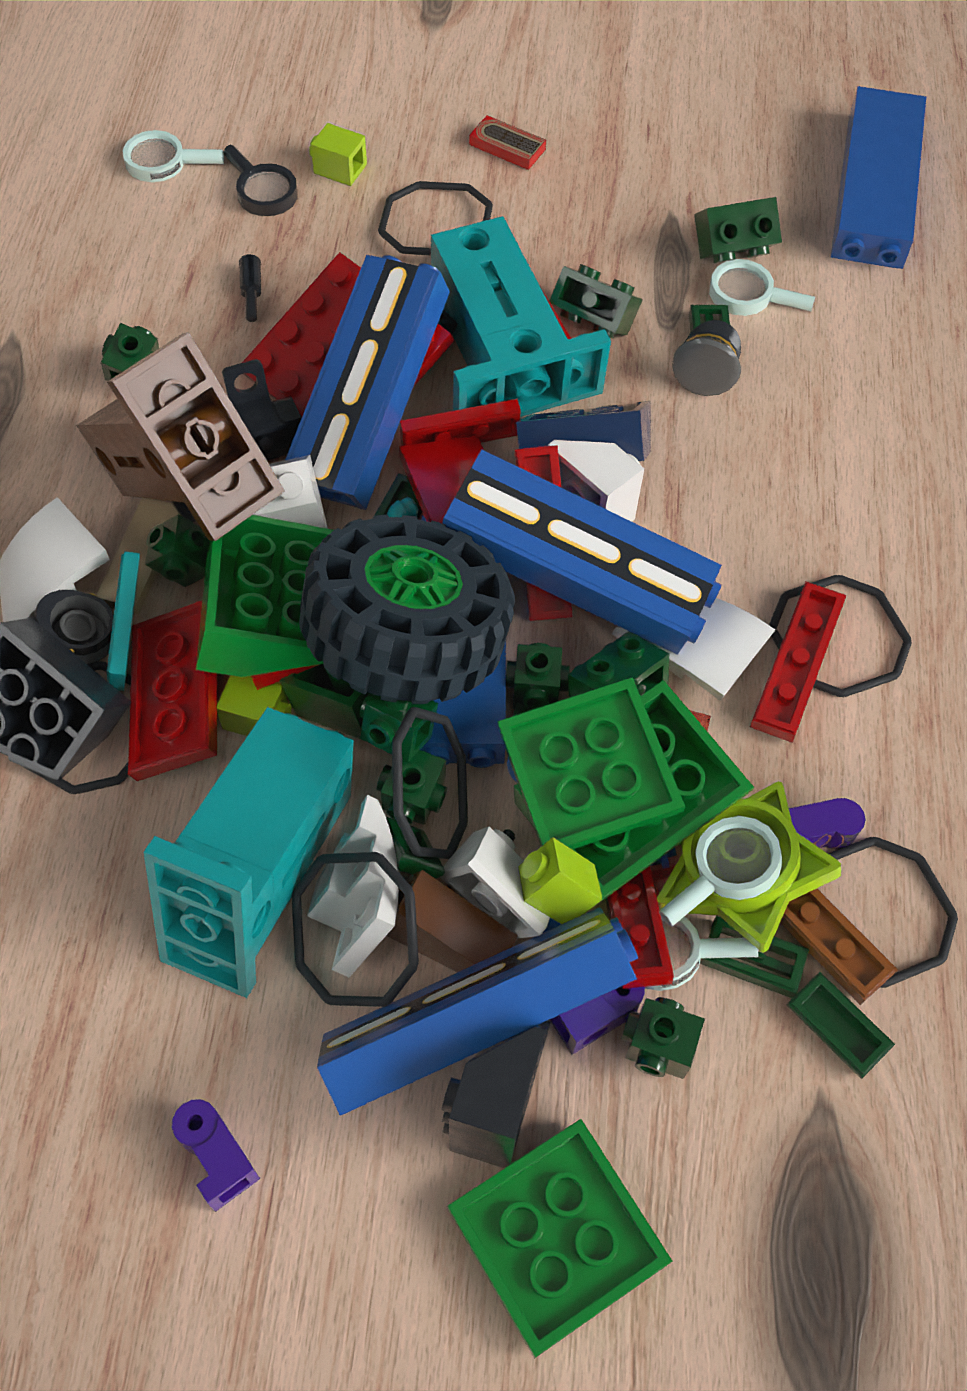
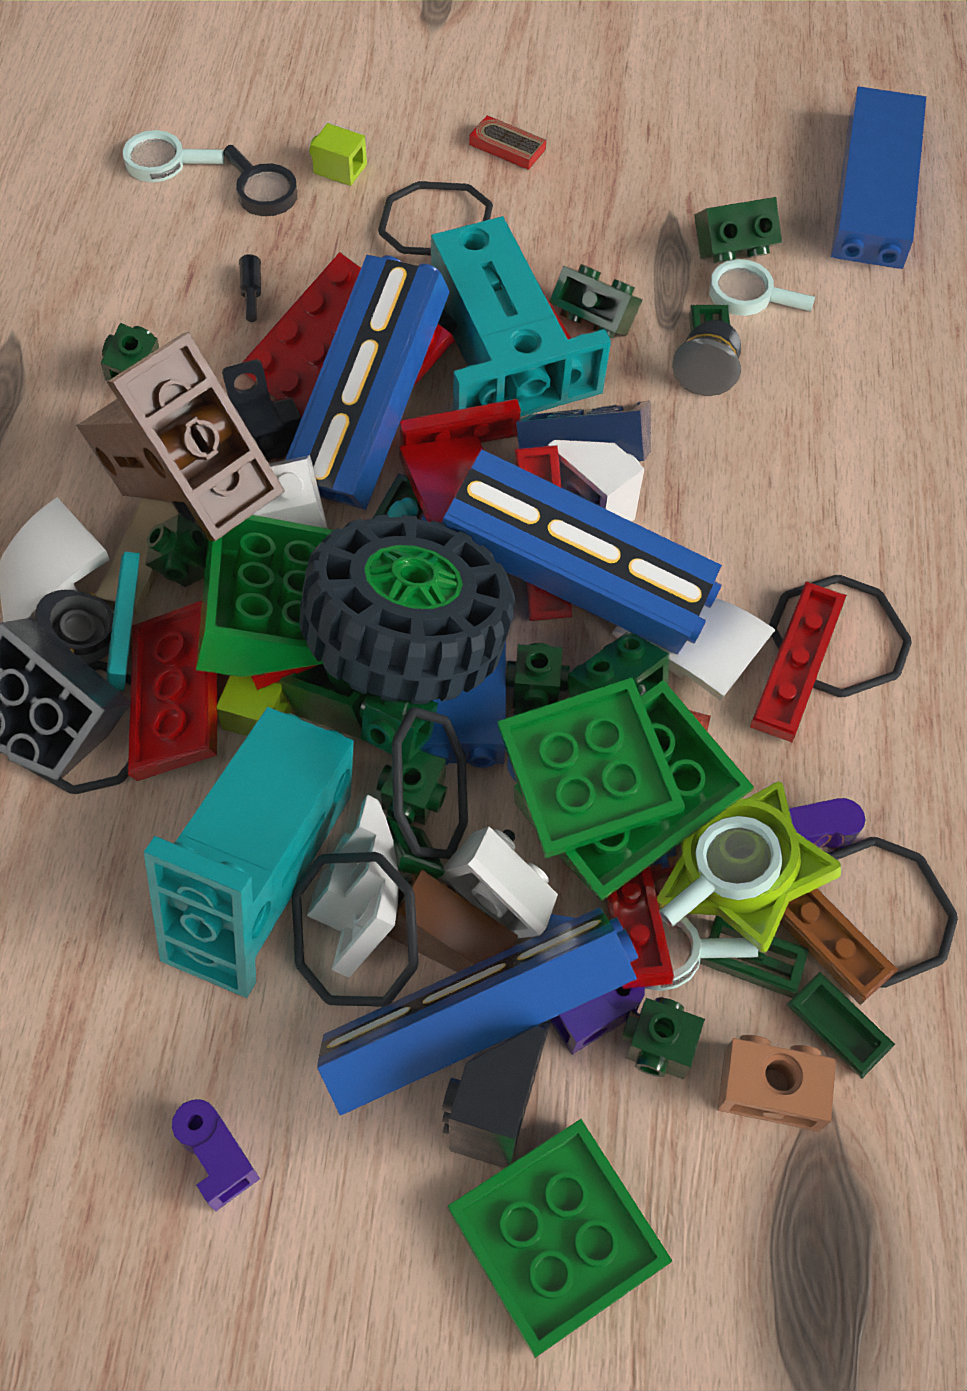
lime brick [518,837,602,925] -> none
none -> nougat brick [717,1035,836,1132]

